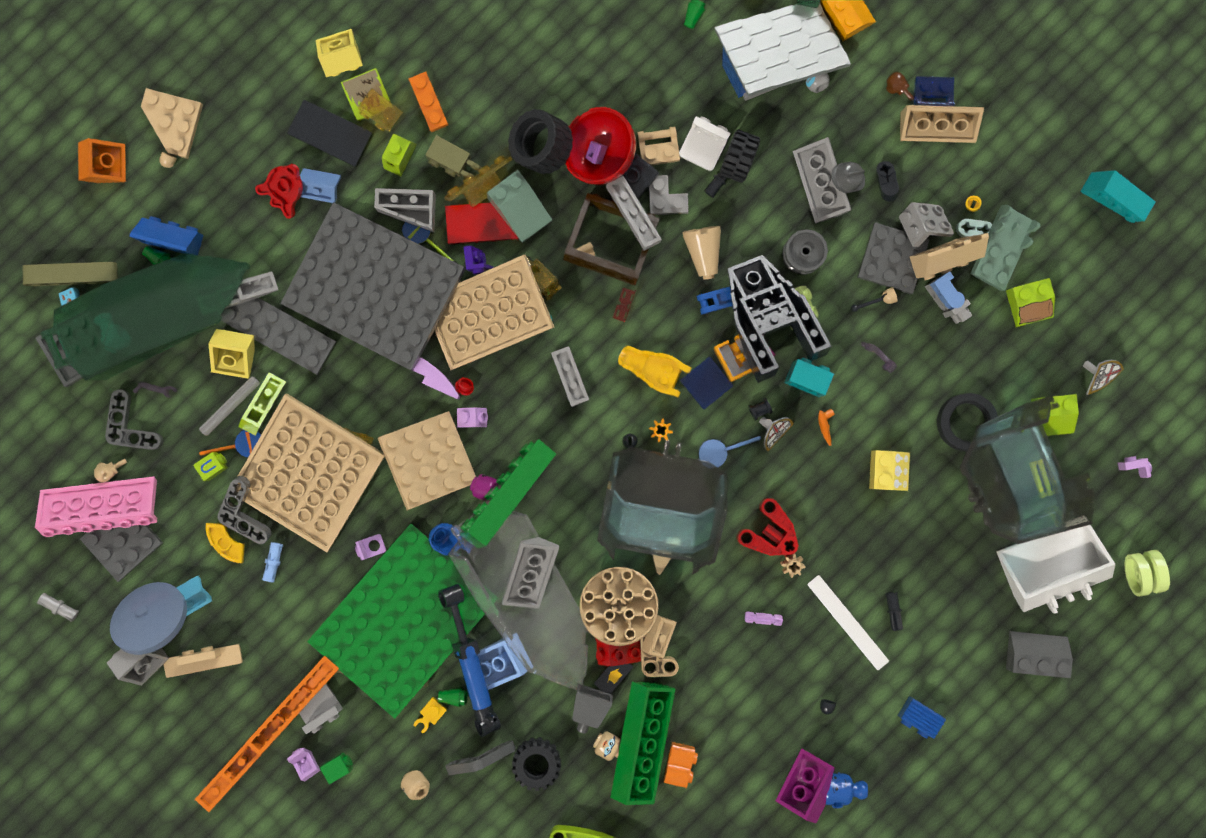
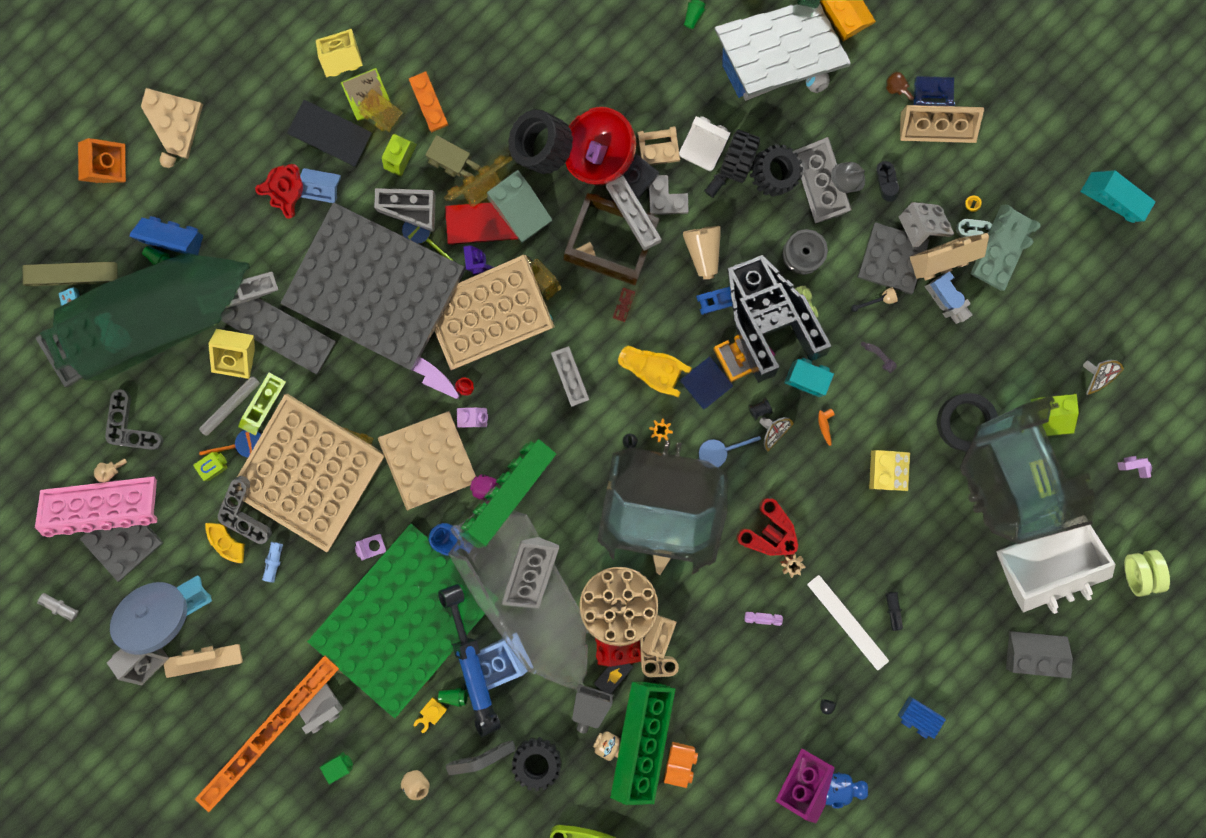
piece [133,381,177,398] -> none
lavender bracket [287,748,321,782] -> none
lime slope [1006,278,1055,327] -> none
none -> black tyre [750,144,803,196]

